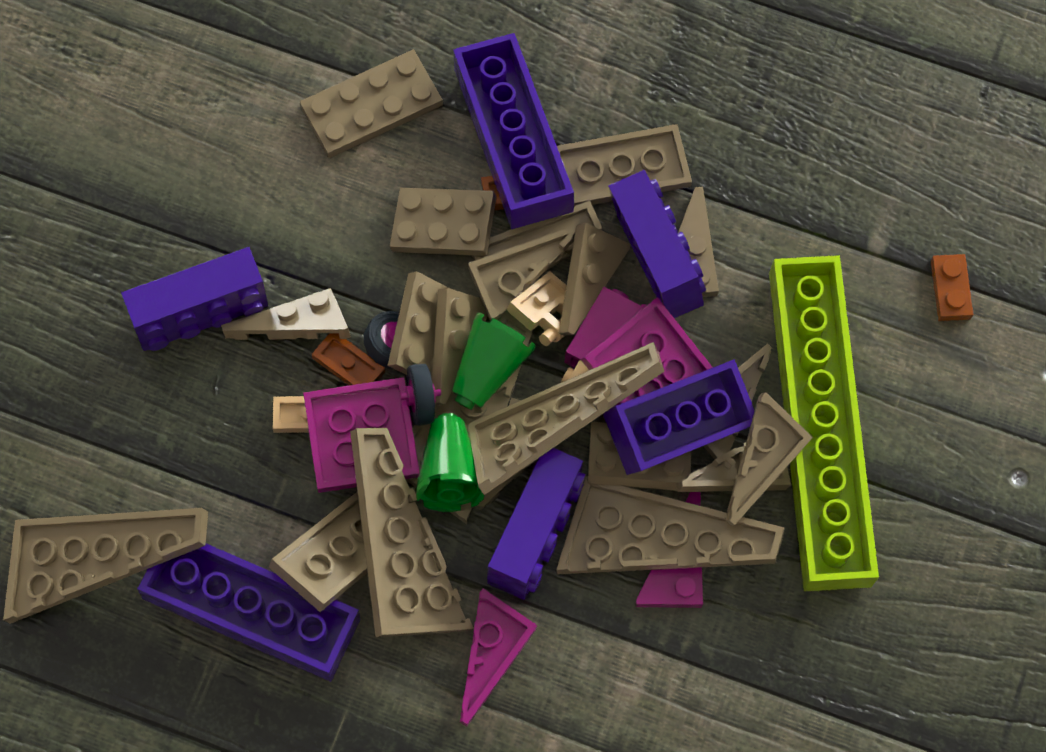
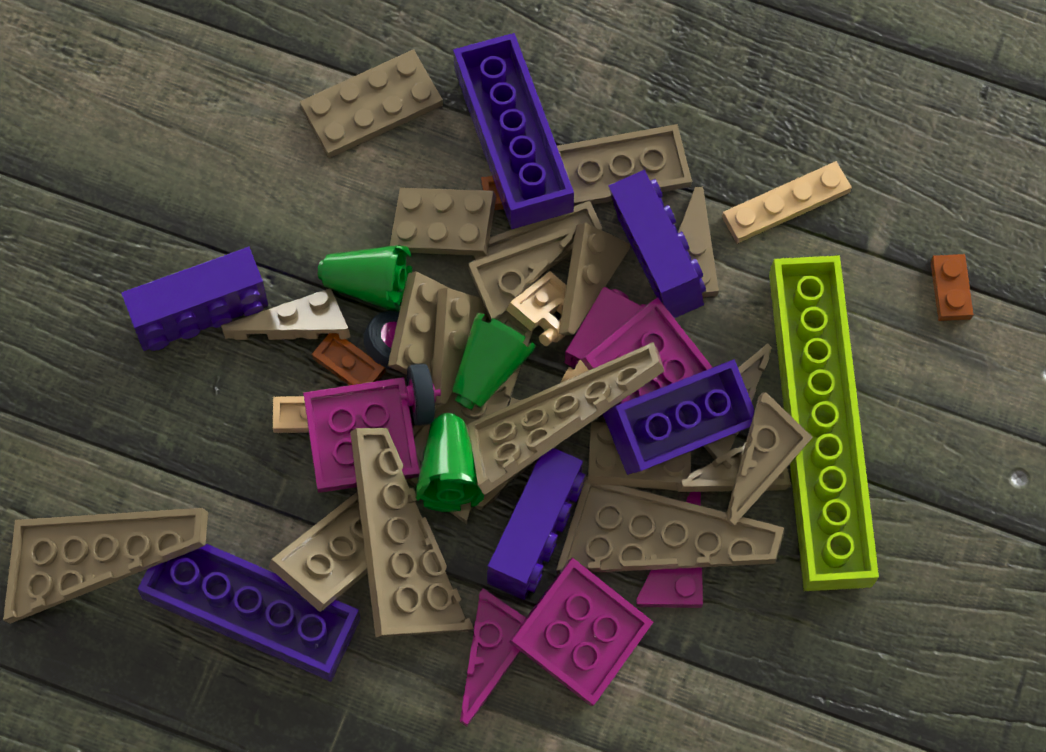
none -> green cone [318,245,413,311]
none -> magenta plate [509,558,653,706]
none -> tan plate [722,161,852,244]

